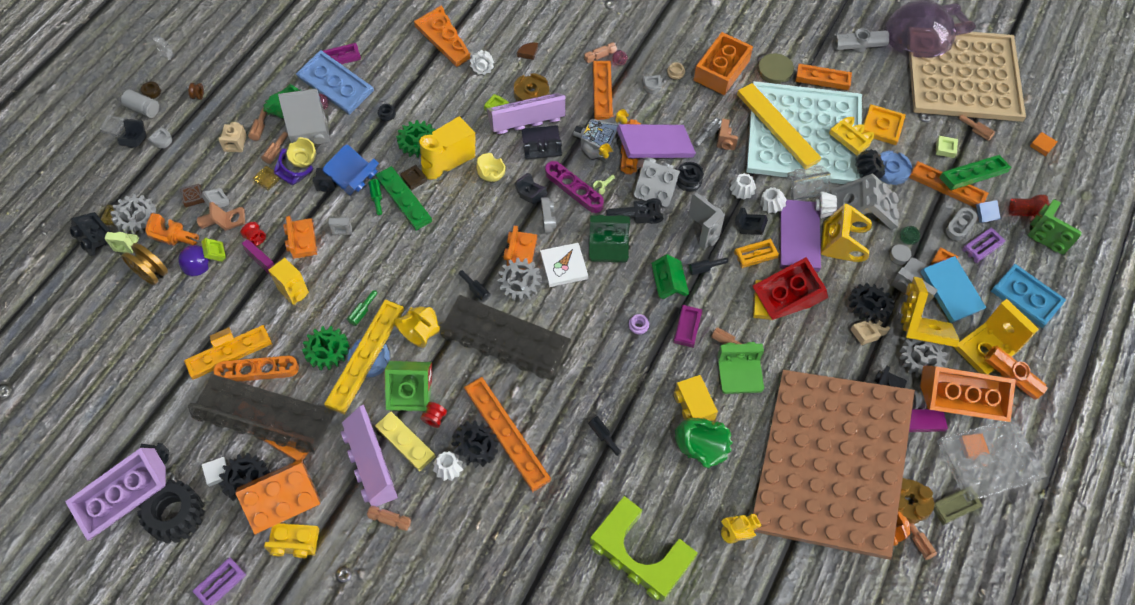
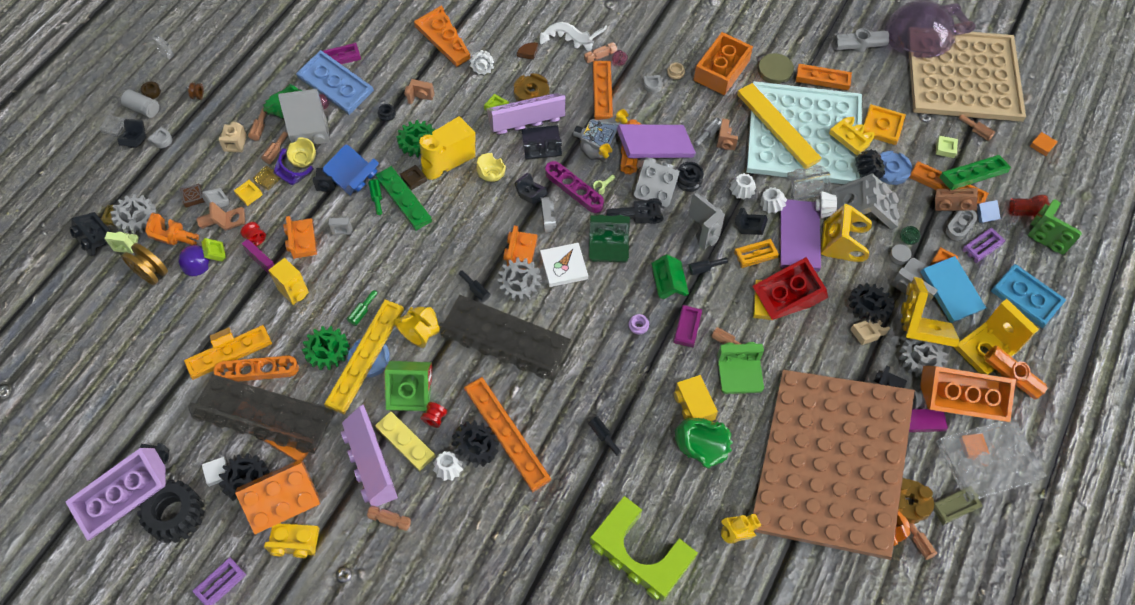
none -> yellow plate [234,180,263,206]
none -> nougat bracket [405,79,434,104]
none -> white piece [539,22,607,52]
none -> nougat bracket [935,188,978,211]

